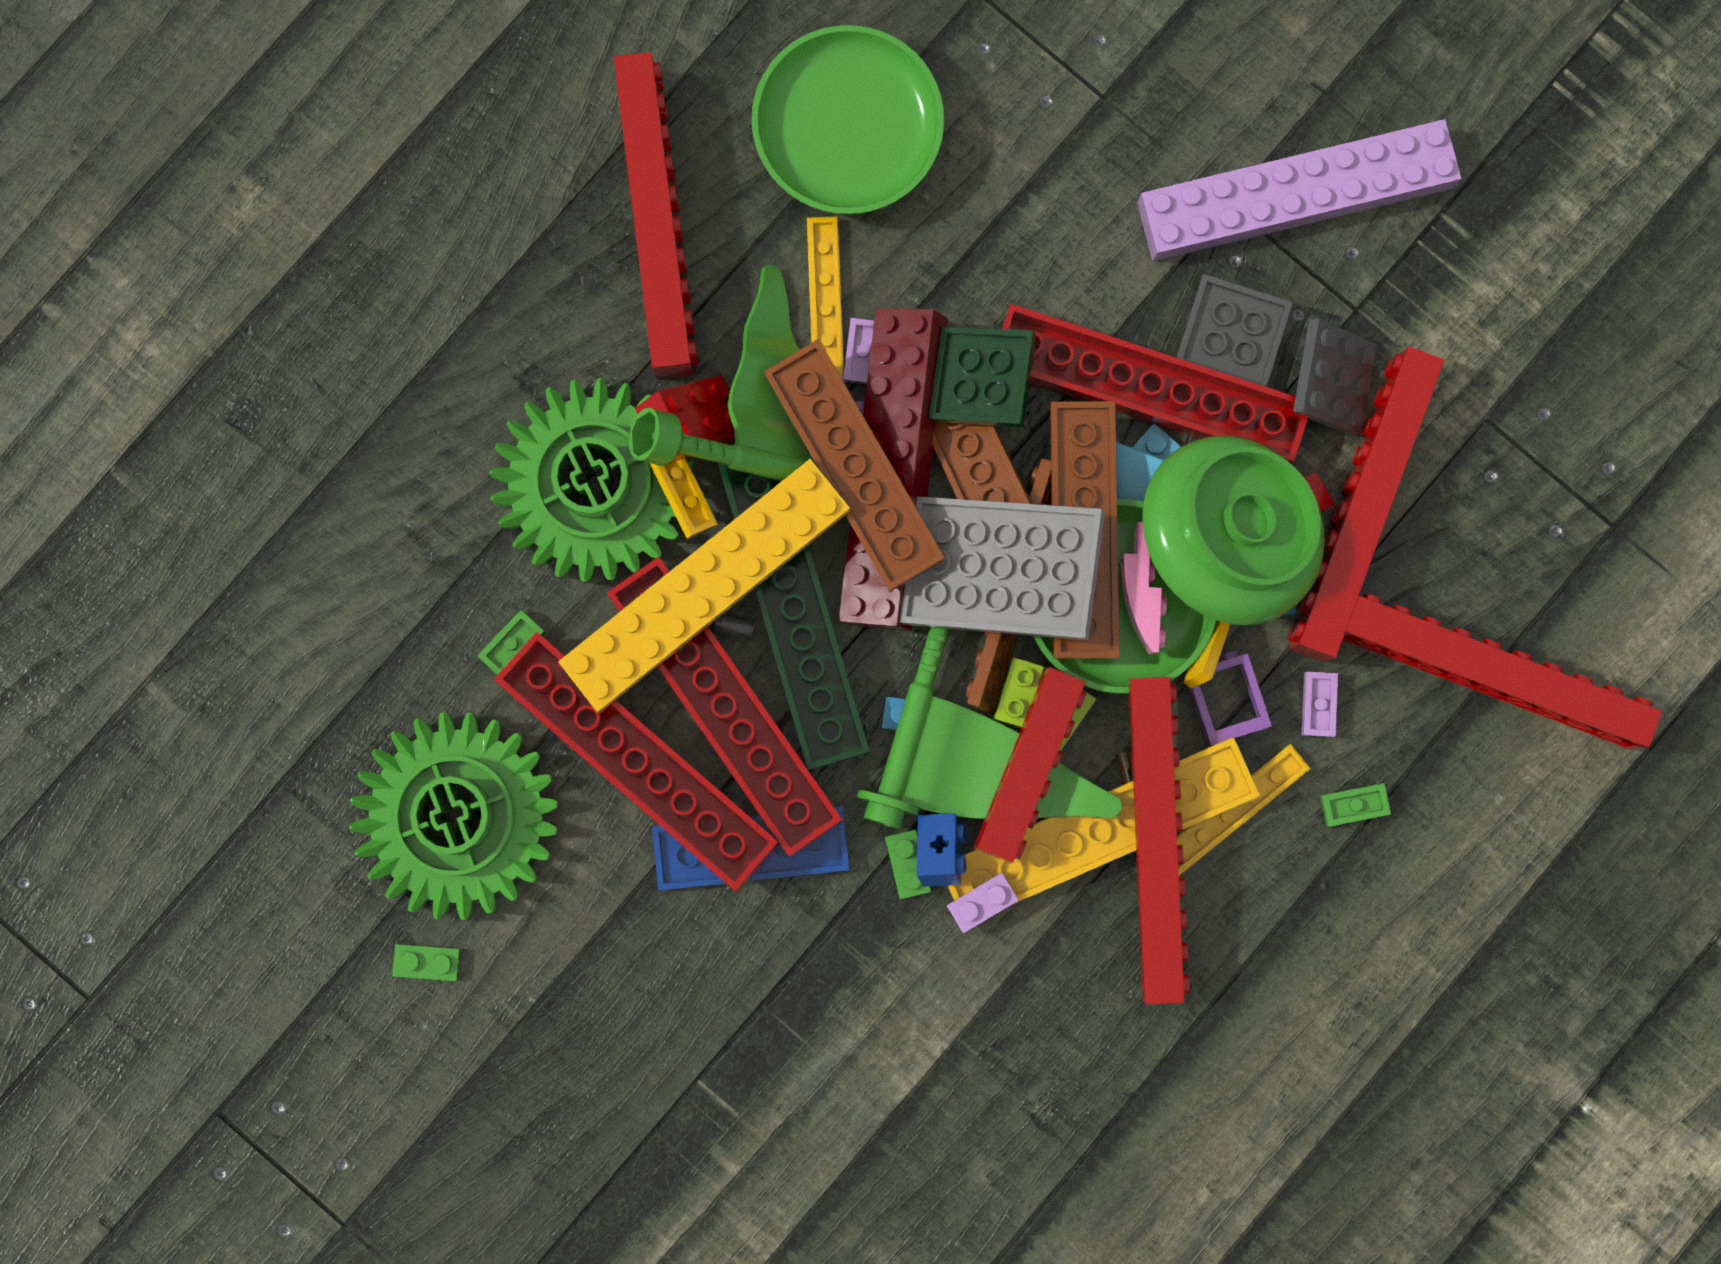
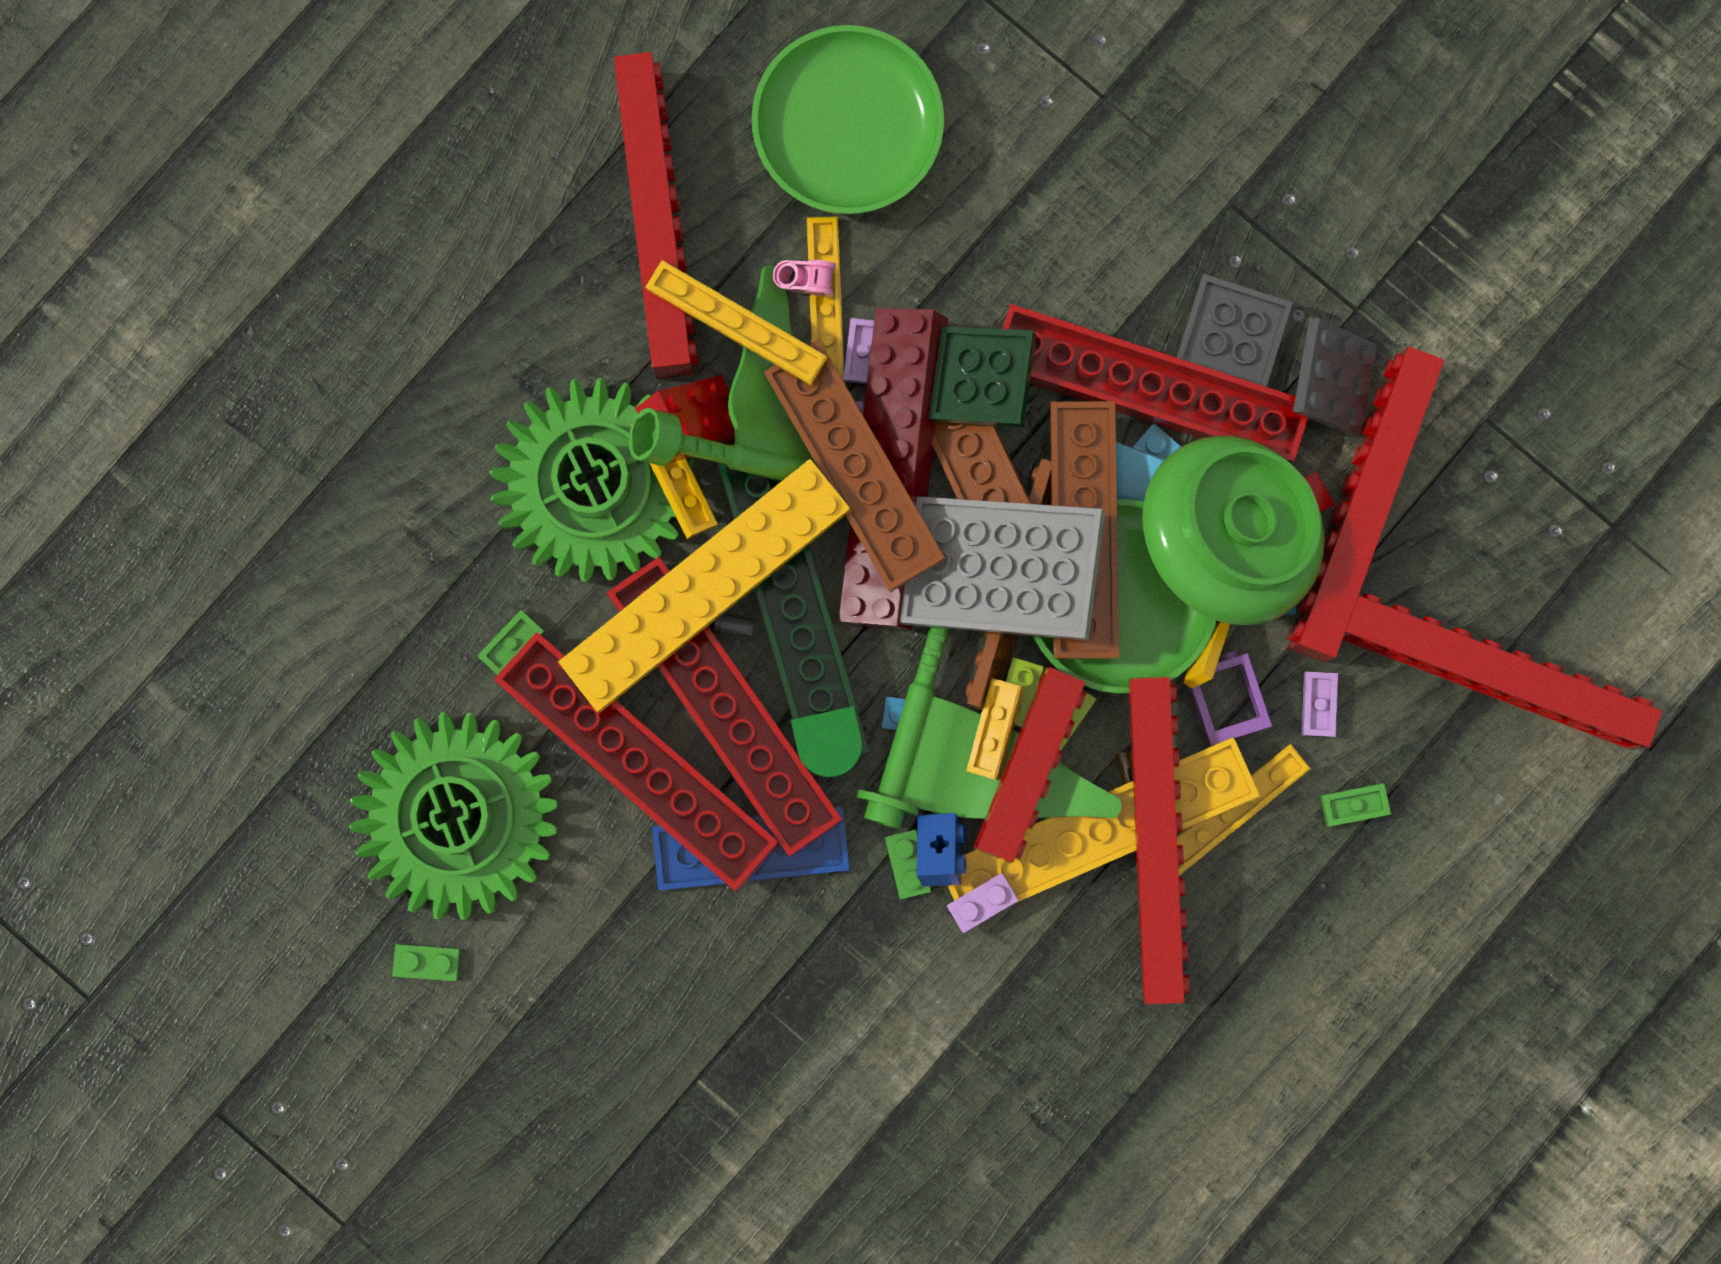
bright pink slope [1120,522,1167,655] -> none
lavender brick [1137,119,1462,262] -> none
none -> yellow tile [645,260,828,386]
none -> bright pink piece [773,260,836,297]
none -> green tile [791,706,862,777]
none -> yellow tile [966,678,1024,780]

